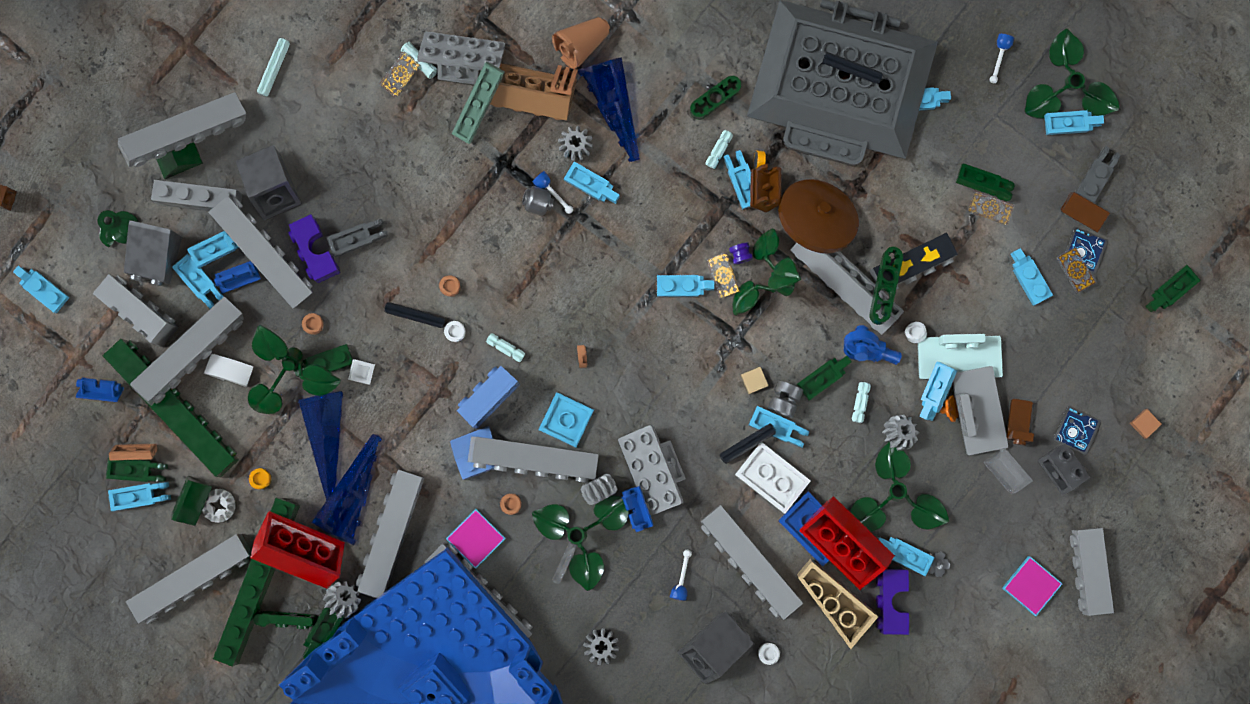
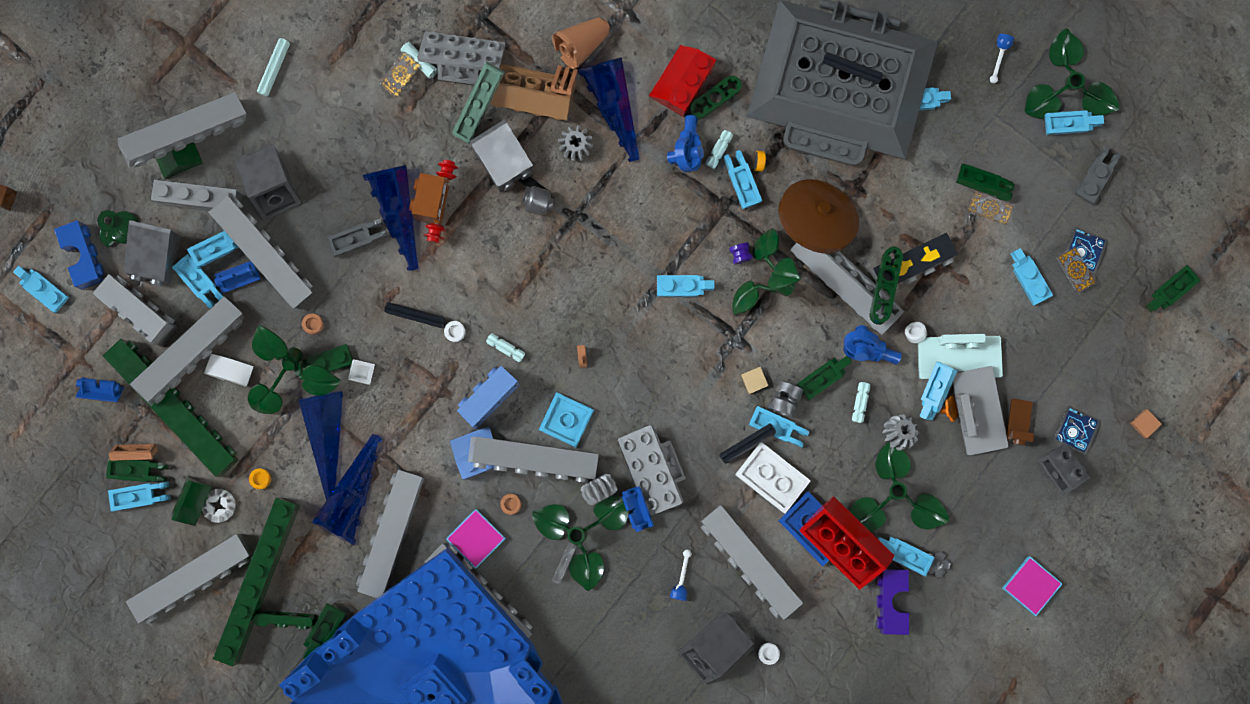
red slope [251,511,345,589] -> none
dark purple arch [288,214,341,283] -> none
light grey gear [323,581,361,619] -> none
nougat tile [439,275,461,297] -> none
hinge [532,171,573,214] -> none
medium azure hinge [564,162,620,204] -> none
light grey gear [583,628,619,665] -> none
clear tile [706,253,740,299] -> none
reddish brown hinge [750,164,781,213] -> none
tan wedge [797,558,878,649] -> none
clear brick [983,448,1033,495] -> none
reddish brown hinge [1060,192,1110,233] -> none
light grey brick [1070,528,1114,616] -> none
none -> blue arch [54,220,105,290]
none -> clear blue wedge [363,165,419,271]
none -> dark orange brick [410,160,458,243]
none -> flat silver slope [469,119,534,191]
none -> red slope [649,45,716,117]
none -> blue pin [667,115,704,173]

